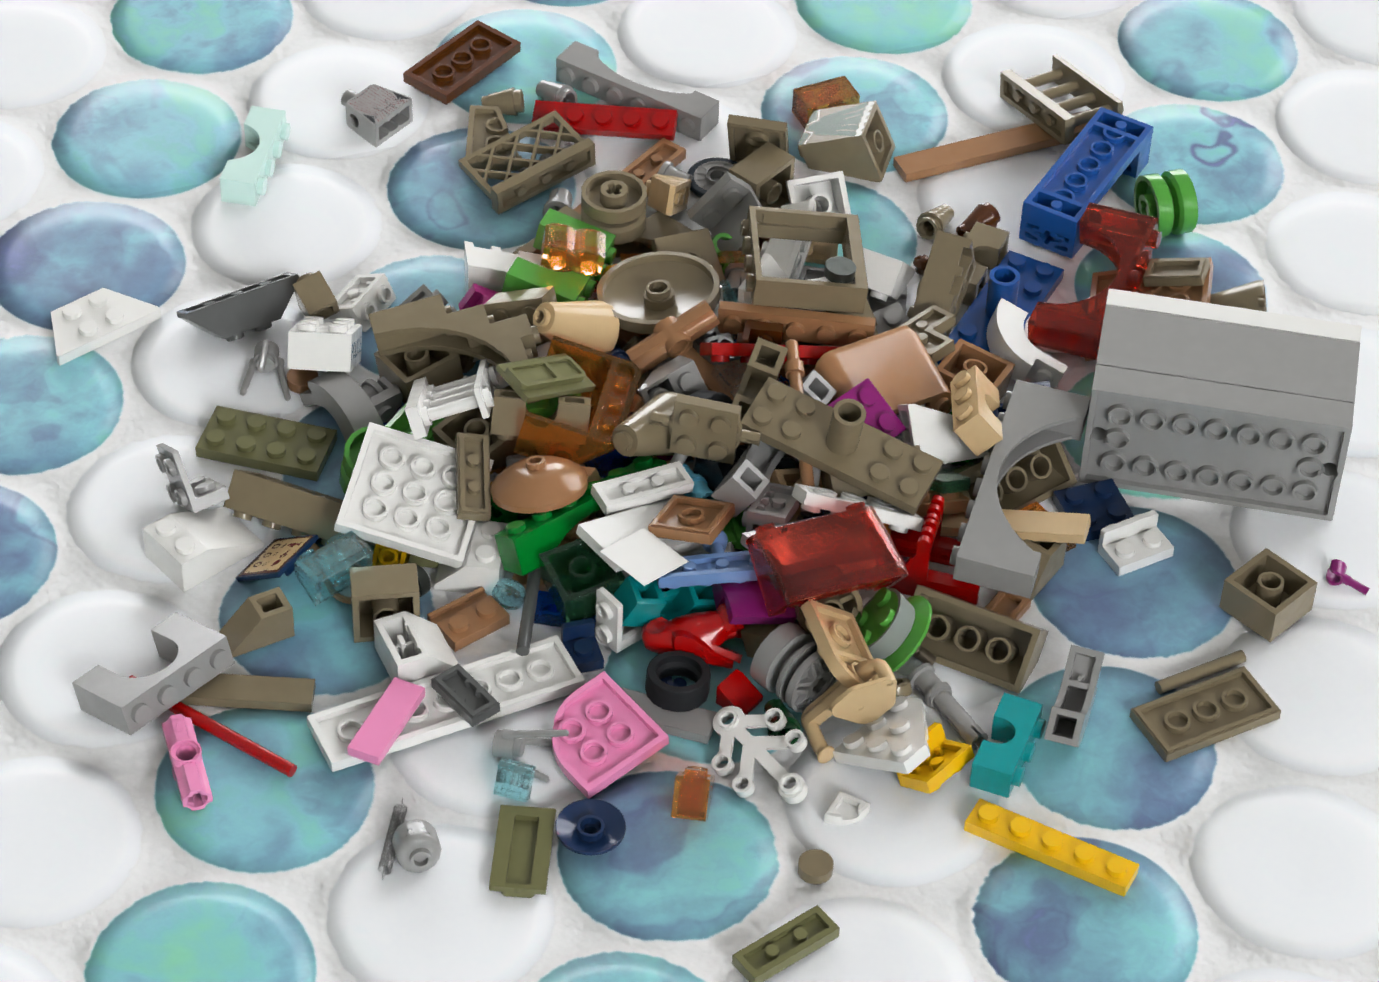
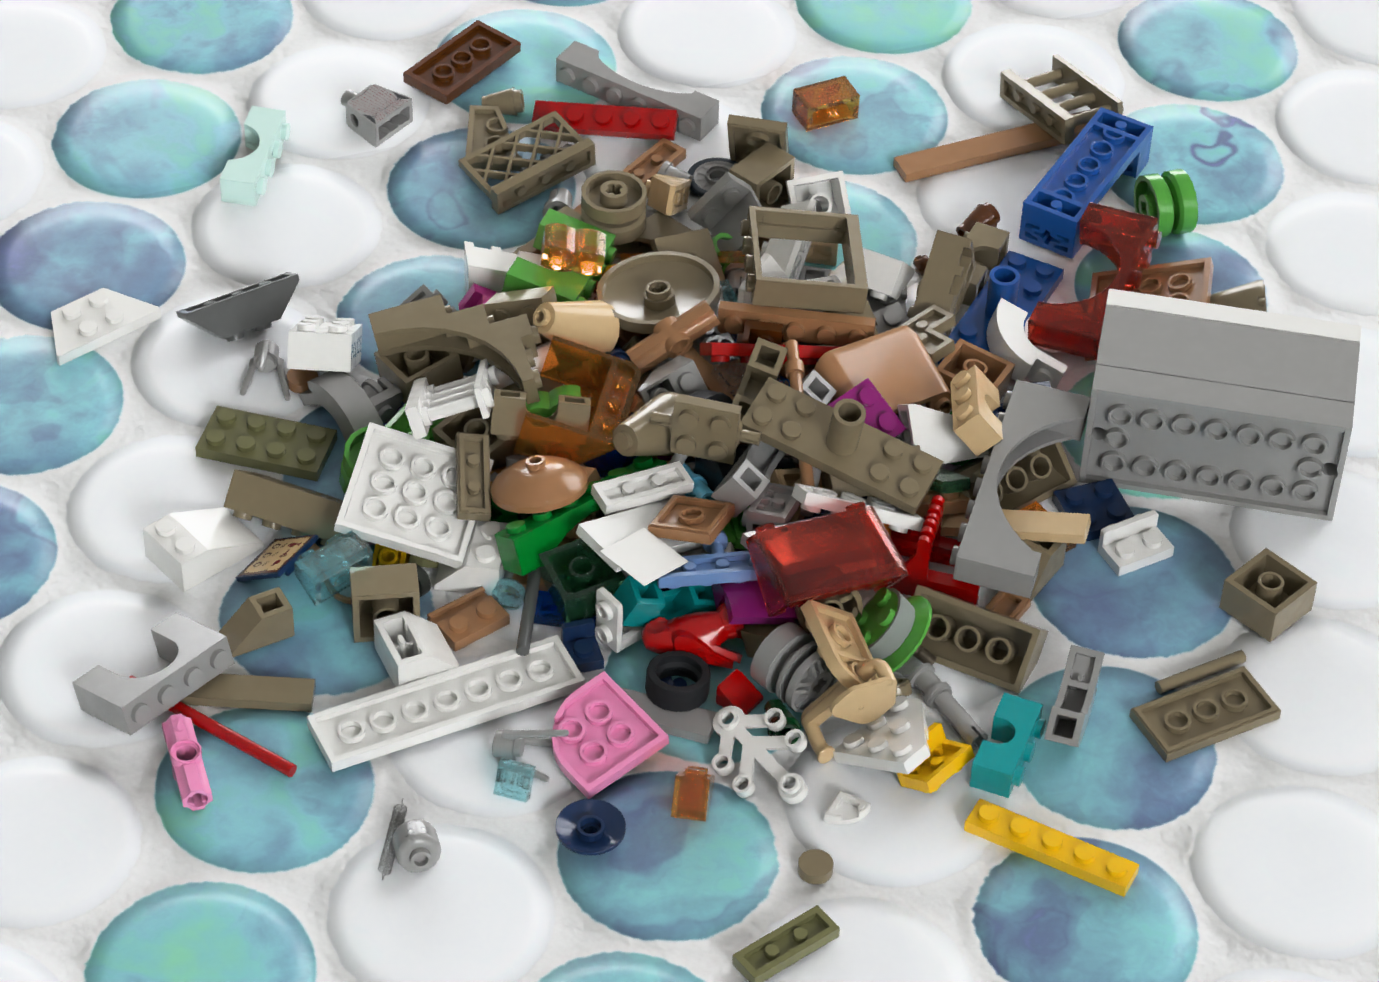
light grey bracket [155,443,230,513] -> none
dark tan slope [292,270,340,319] -> none
white bracket [329,273,396,332] -> none
bright pink tile [347,677,425,766] -> none
dark grey plate [431,664,500,727] -> none
olive piece [489,805,556,898] -> none
olive piece [495,353,596,403] -> none
light grey cone [536,80,577,103] -> none
dark tan slope [798,100,896,182] -> none
pearl dark grey tile [824,256,856,283] -> none
dark tan cone [916,204,954,240] -> none
dark tan tile [1143,257,1210,287] -> none
magenta hand [1326,559,1370,595] -> none

